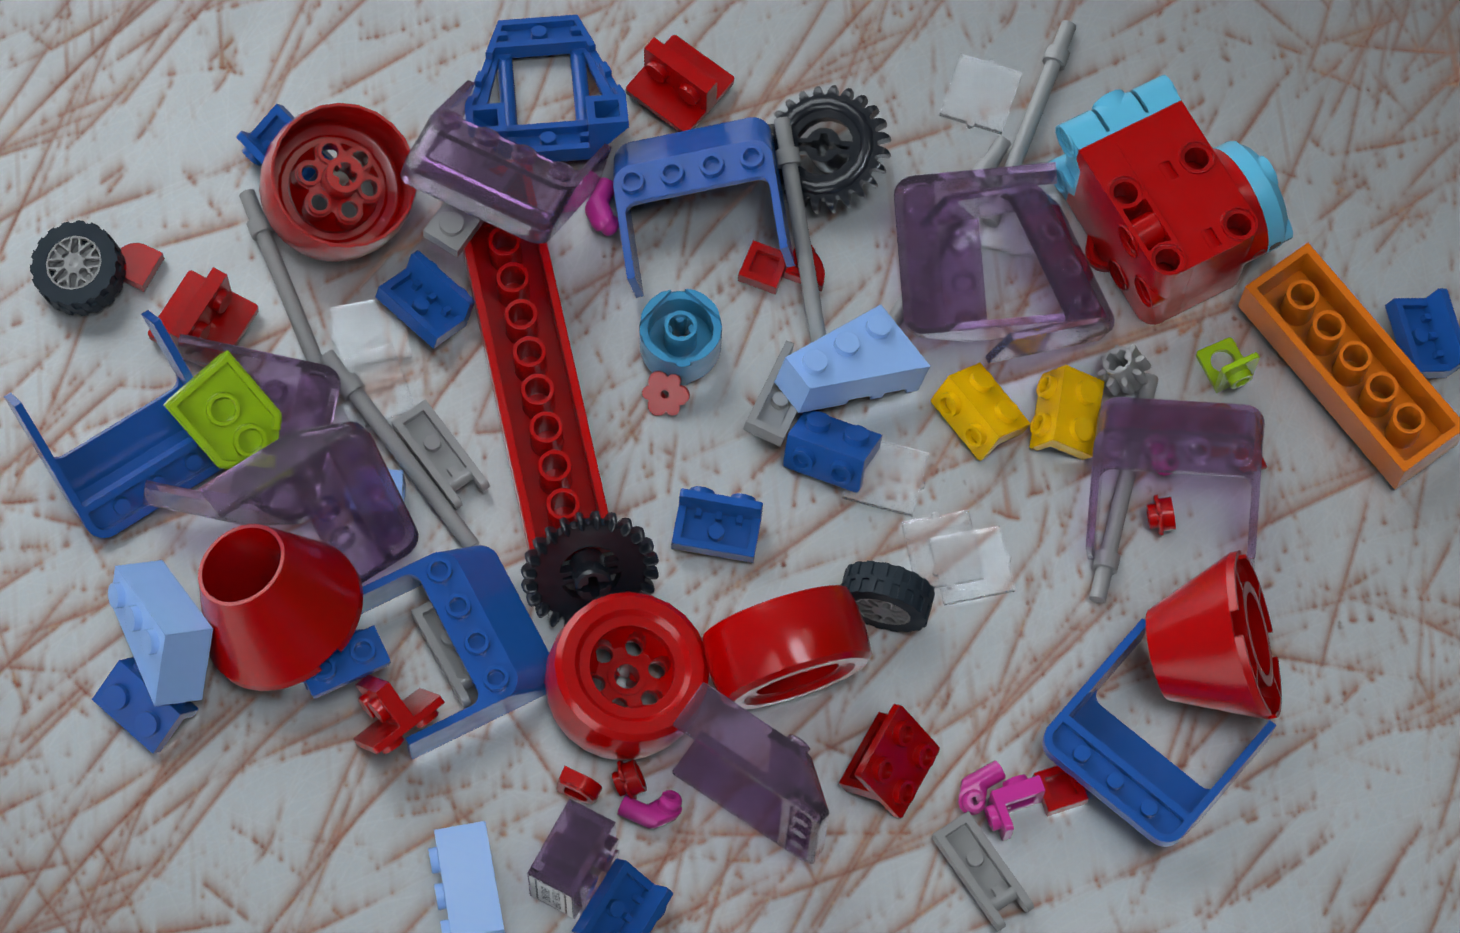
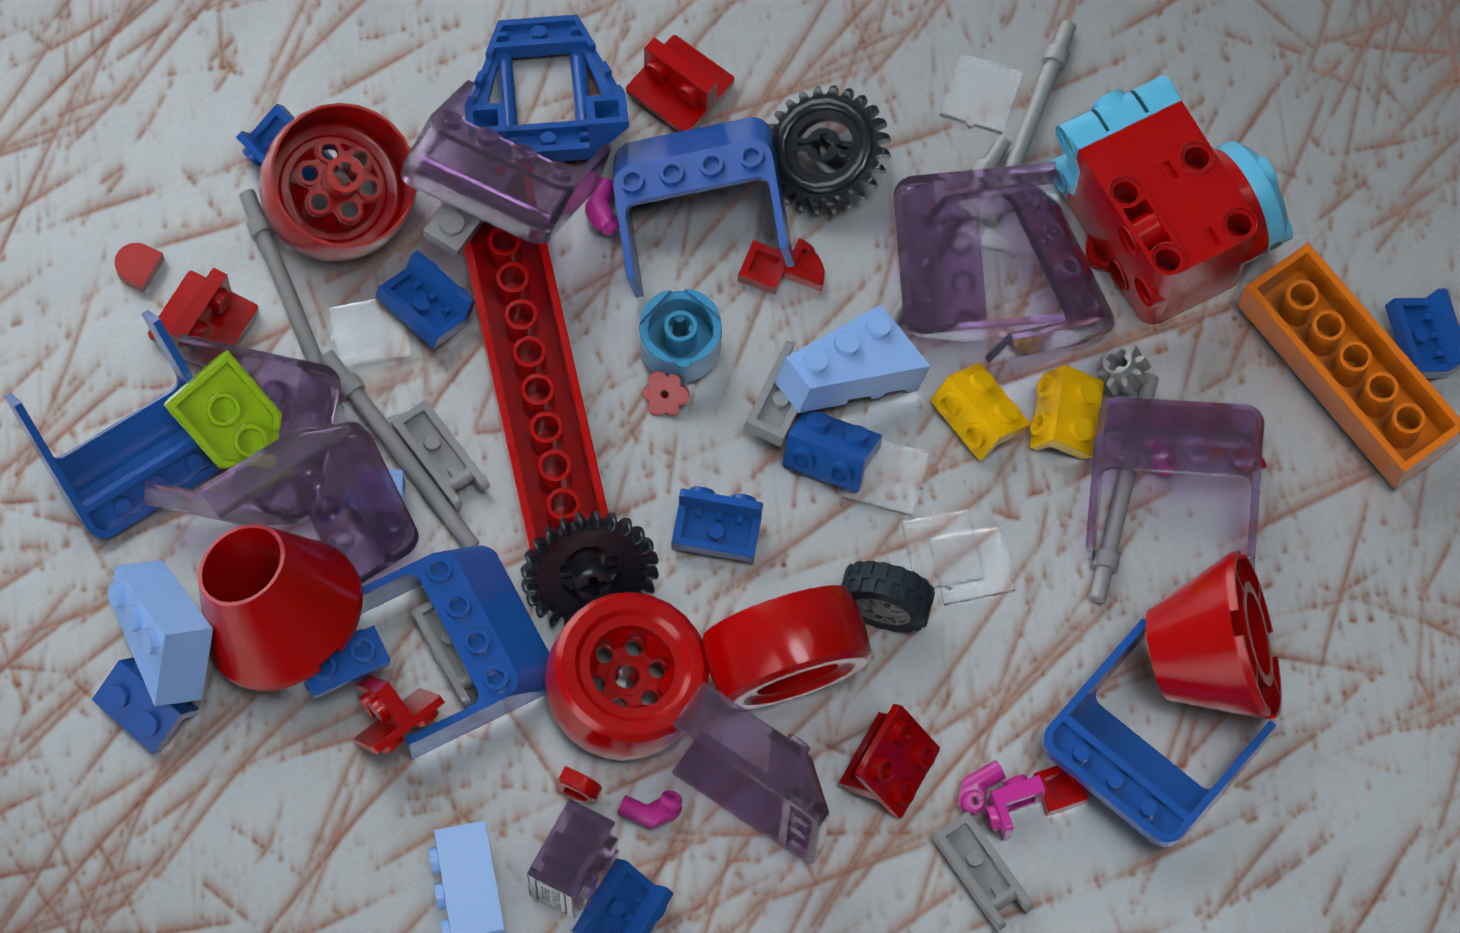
black wheel [30,220,126,316] -> none
red plate [611,759,647,799] -> none
light grey bar [774,117,826,343] -> none
red plate [1146,495,1176,536] -> none
lime bracket [1196,337,1260,393] -> none

